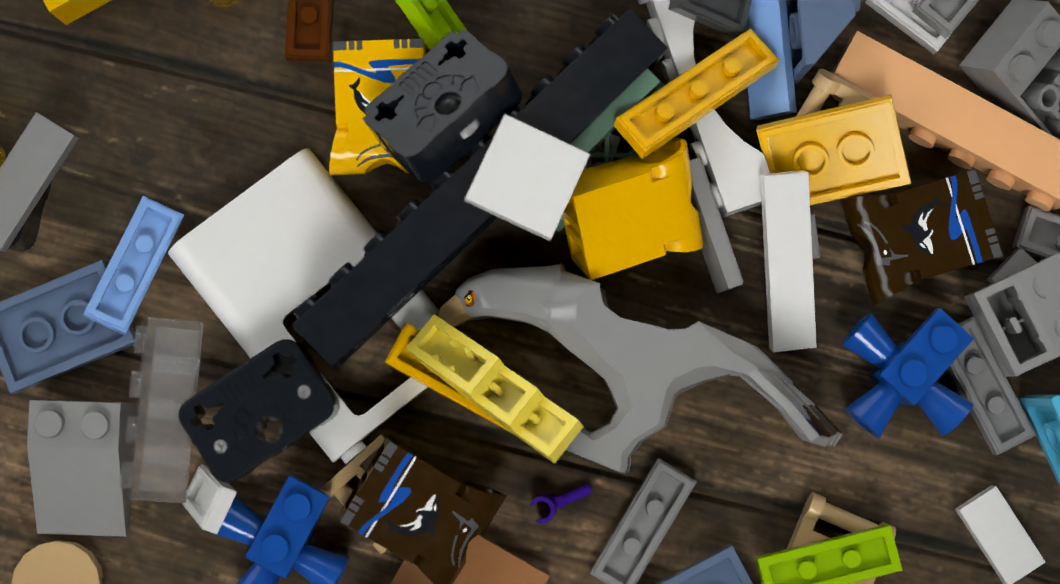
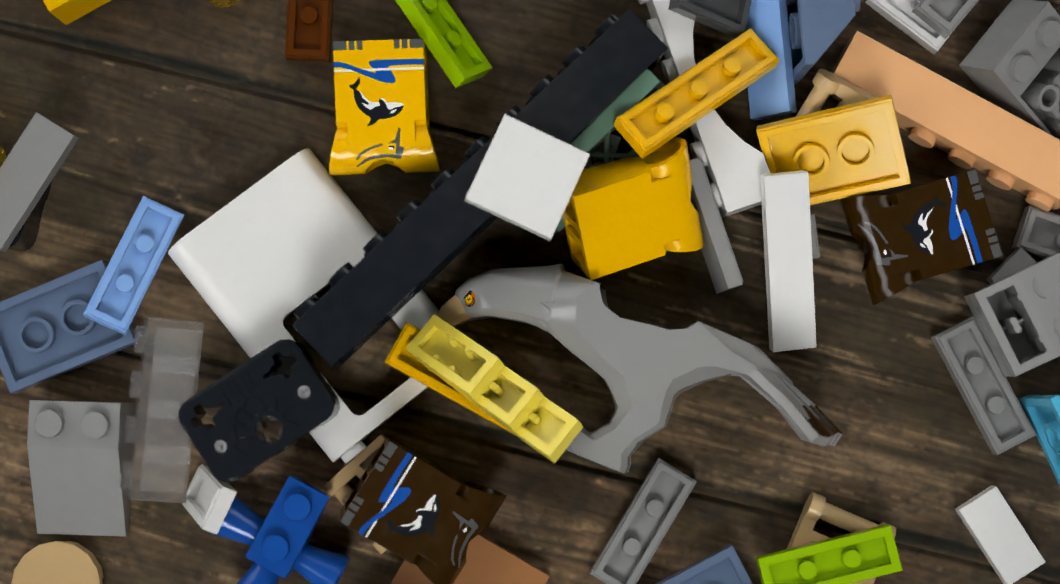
black axle [363,29,523,183] -> none
dark purple hand [530,483,592,523] -> none
blue brick [840,308,974,439] -> none

